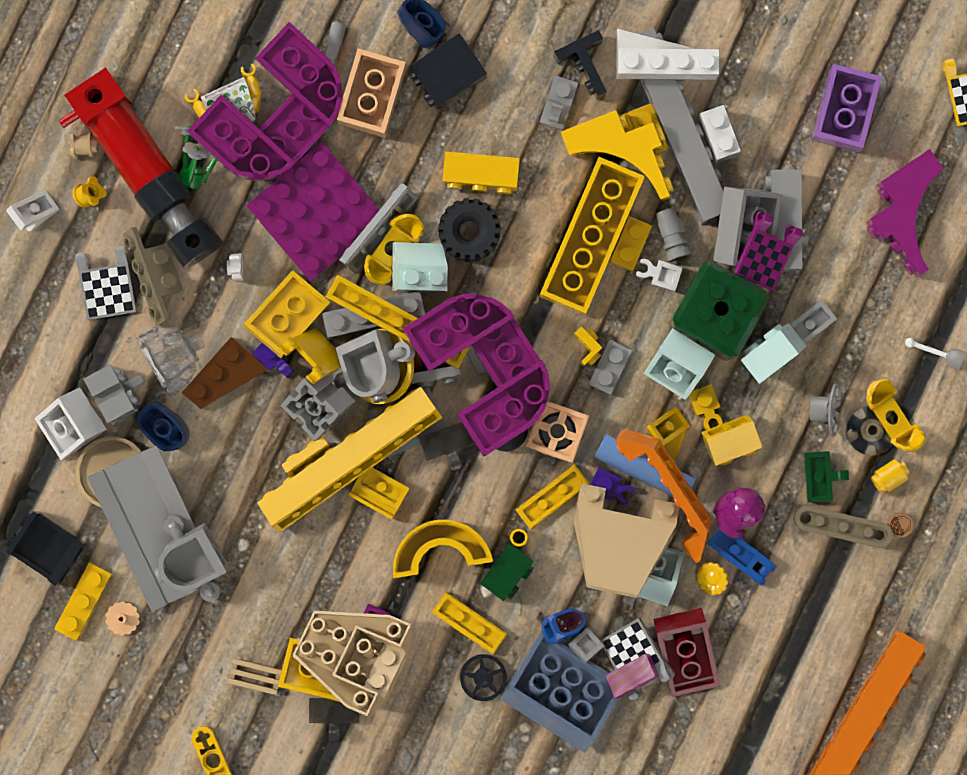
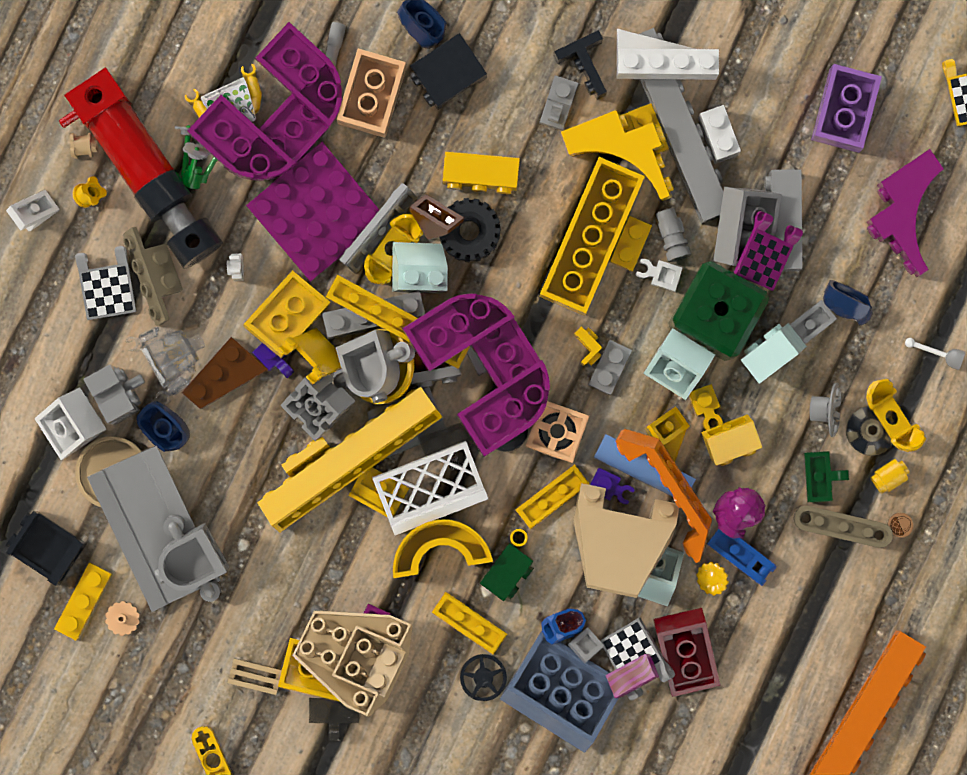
none -> white fence [372,441,488,535]
none -> reddish brown slope [410,194,464,240]
none -> dark blue piece [823,280,873,326]

